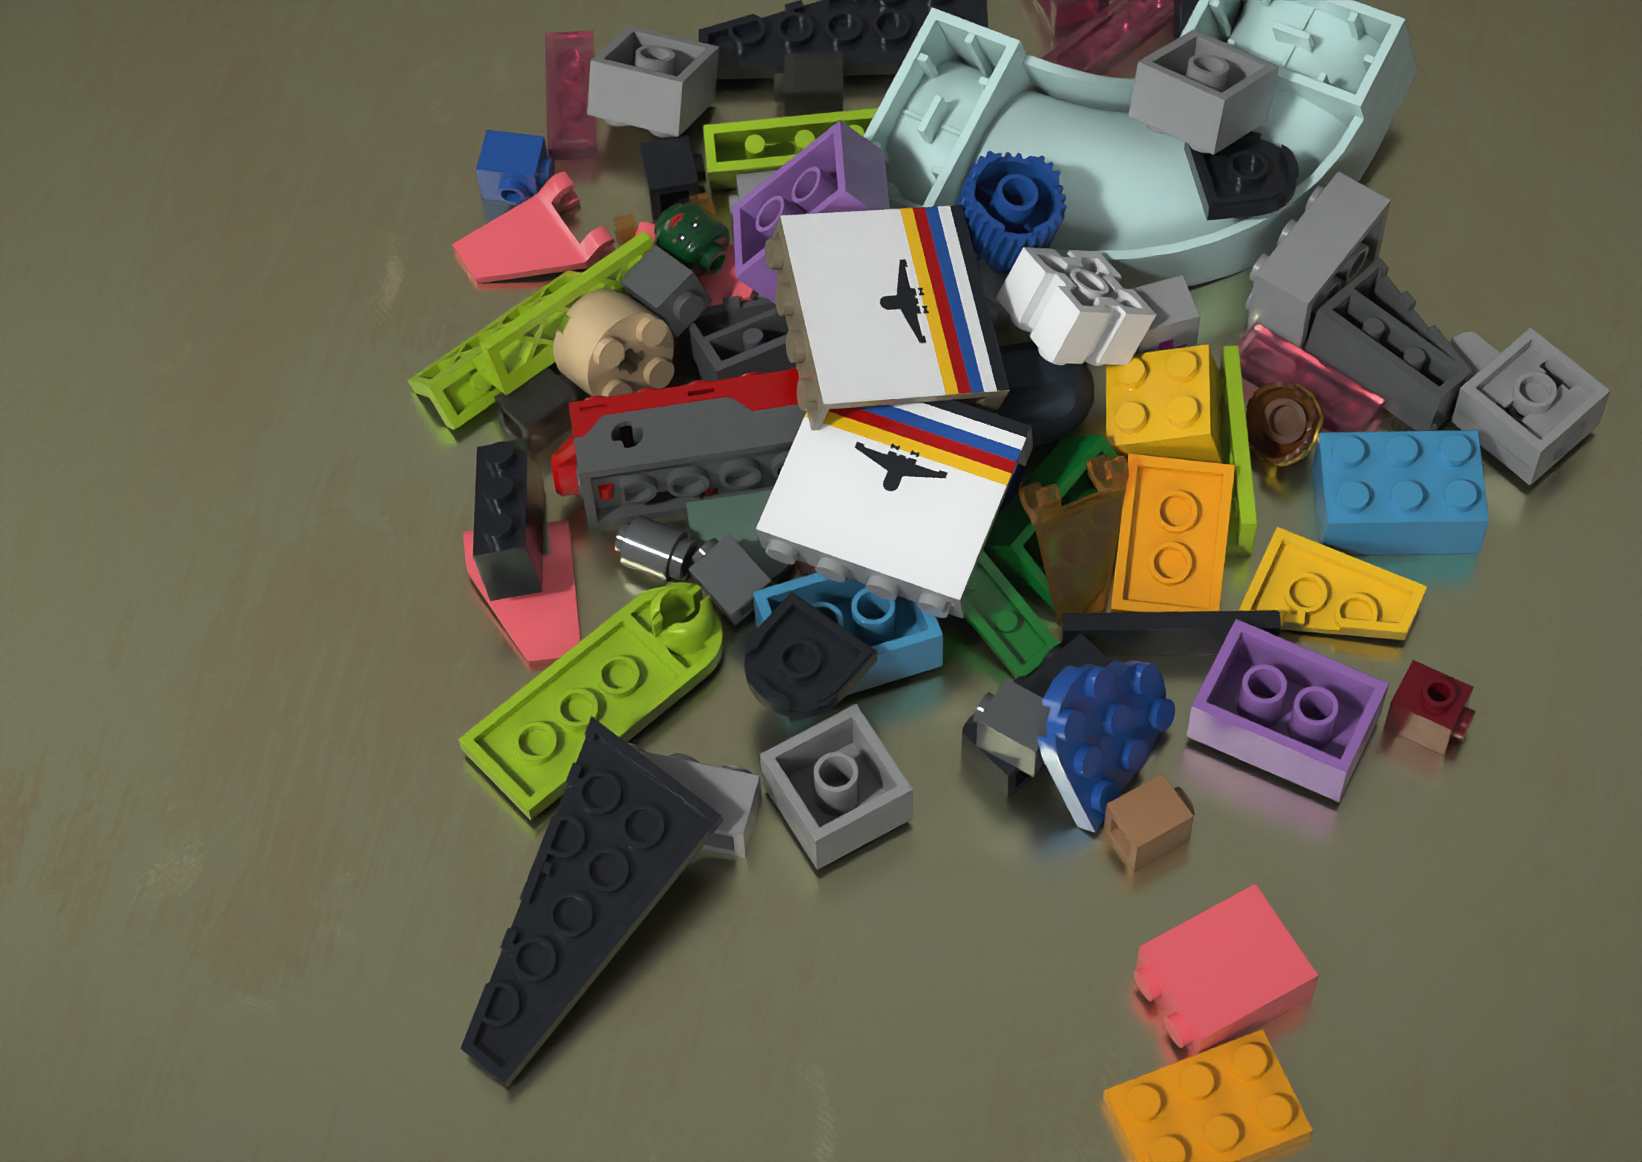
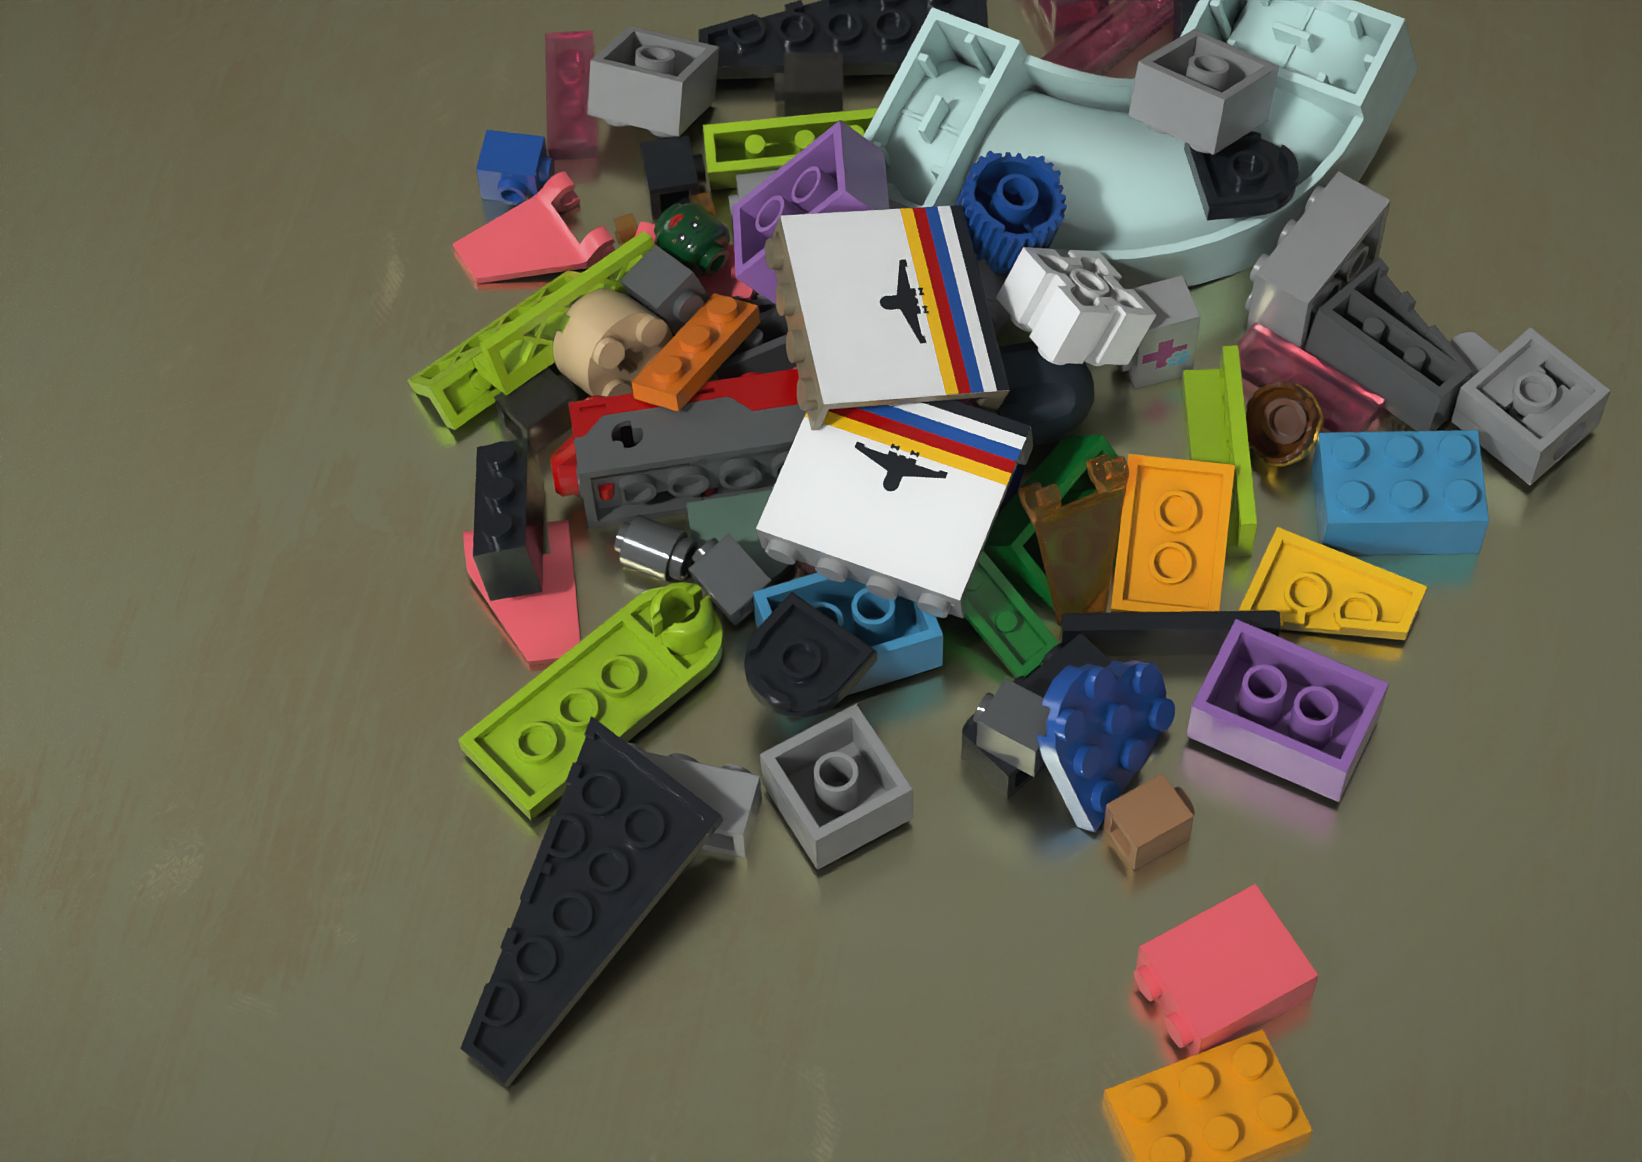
yellow brick [1106,344,1223,466] -> none
dark red brick [1384,660,1476,755] -> none
none -> orange plate [631,293,761,412]

